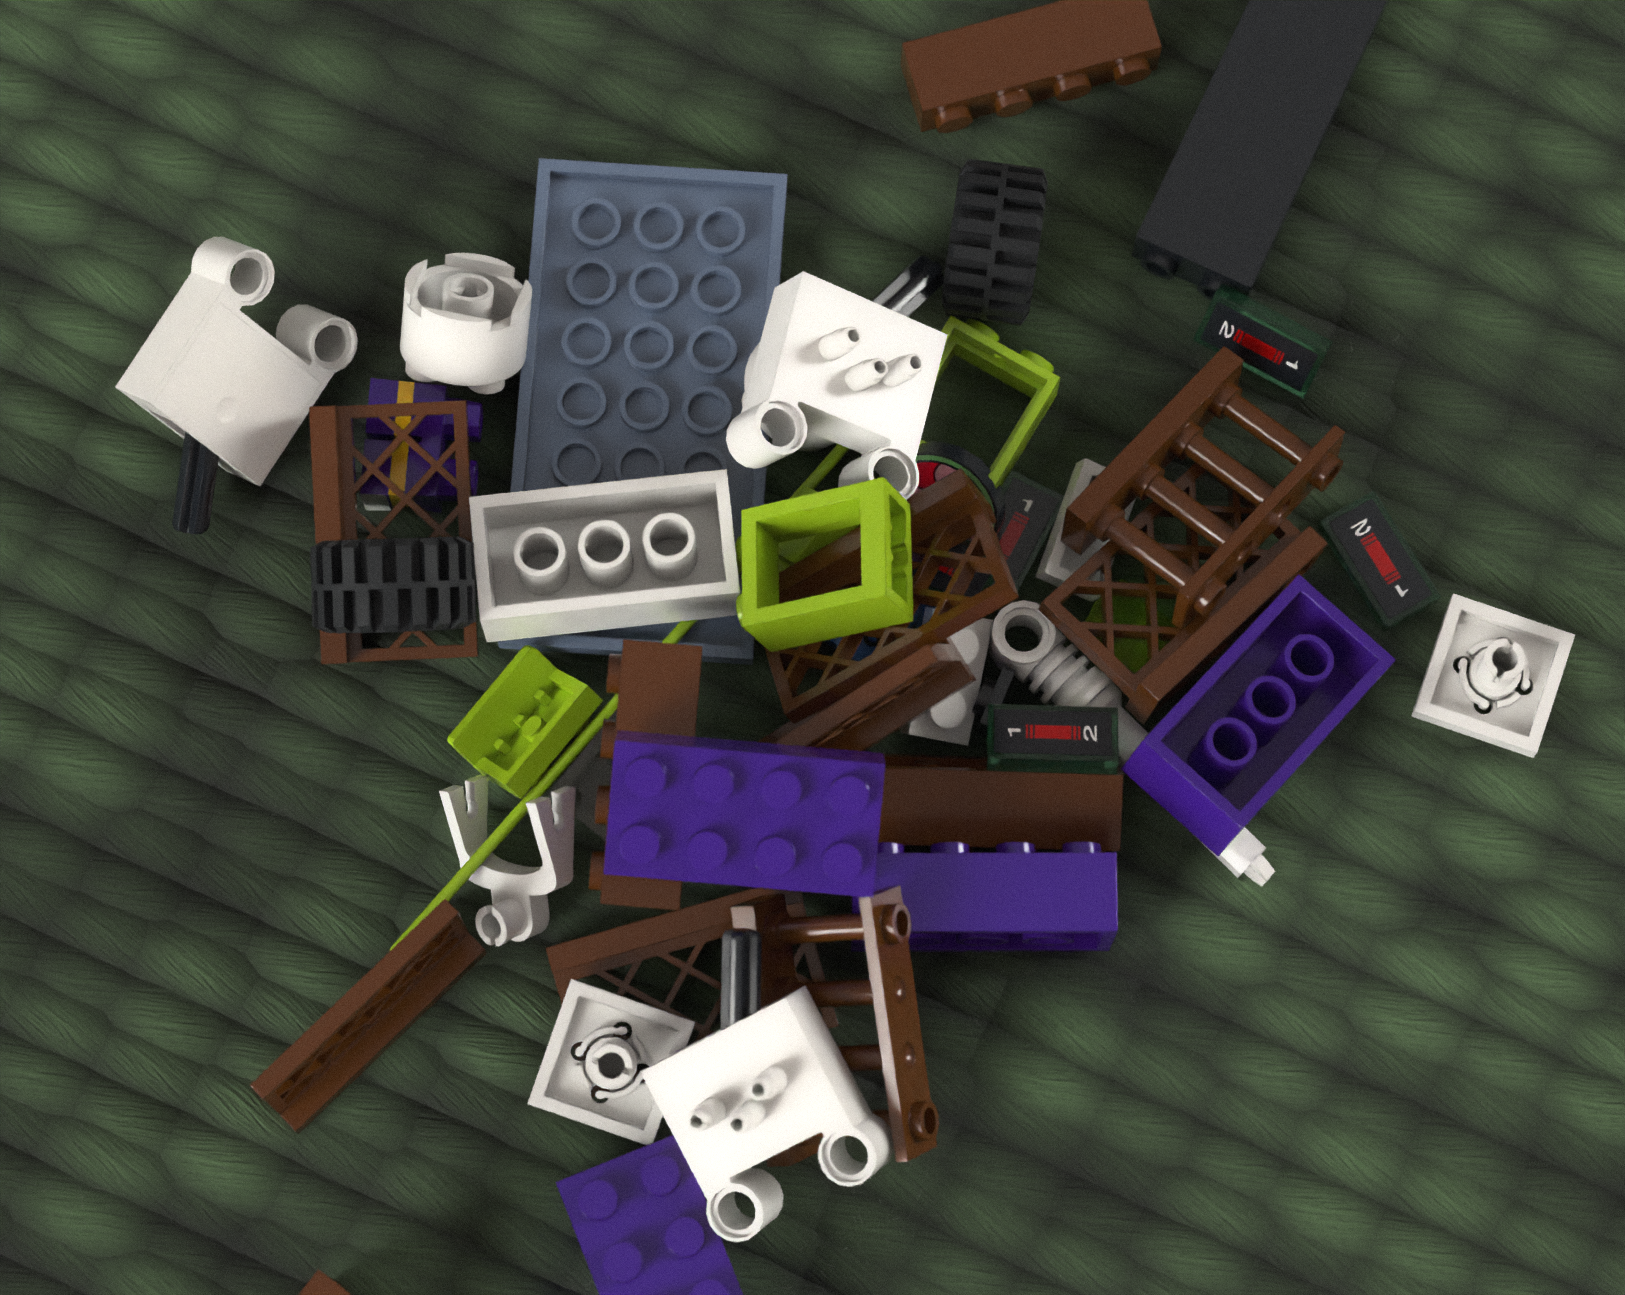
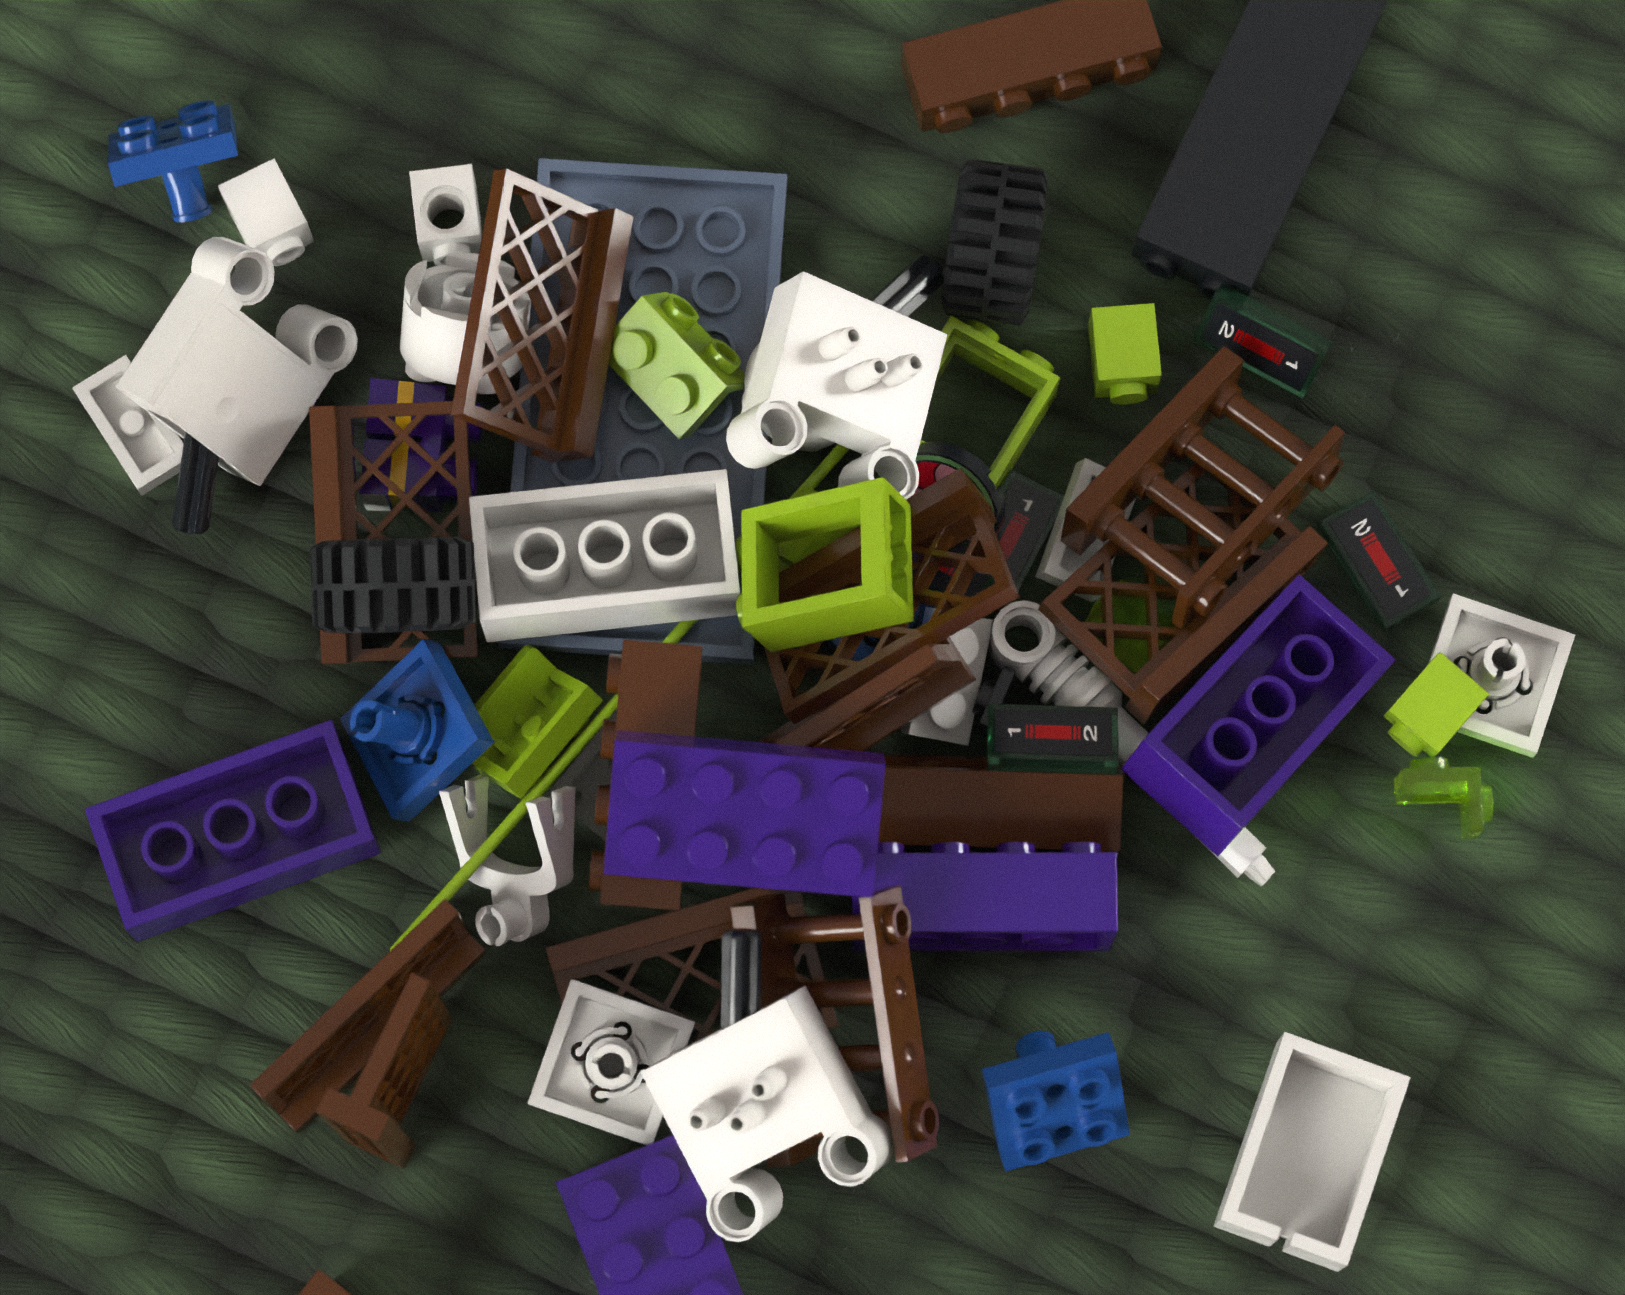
none -> white plate [72,355,183,496]
none -> dark purple brick [85,719,382,942]
none -> blue plate [108,100,238,223]
none -> white brick [218,159,314,266]
none -> reddish brown fence [316,973,453,1169]
none -> blue plate [340,639,494,822]
none -> white brick [409,164,482,266]
none -> reddish brown fence [451,168,633,463]
none -> lime bracket [609,292,745,440]
none -> blue plate [982,1031,1130,1172]
none -> lime brick [1088,303,1162,405]
none -> white piece [1213,1032,1411,1272]
none -> lime brick [1383,652,1489,758]
none -> clear neon green bracket [1394,757,1493,840]

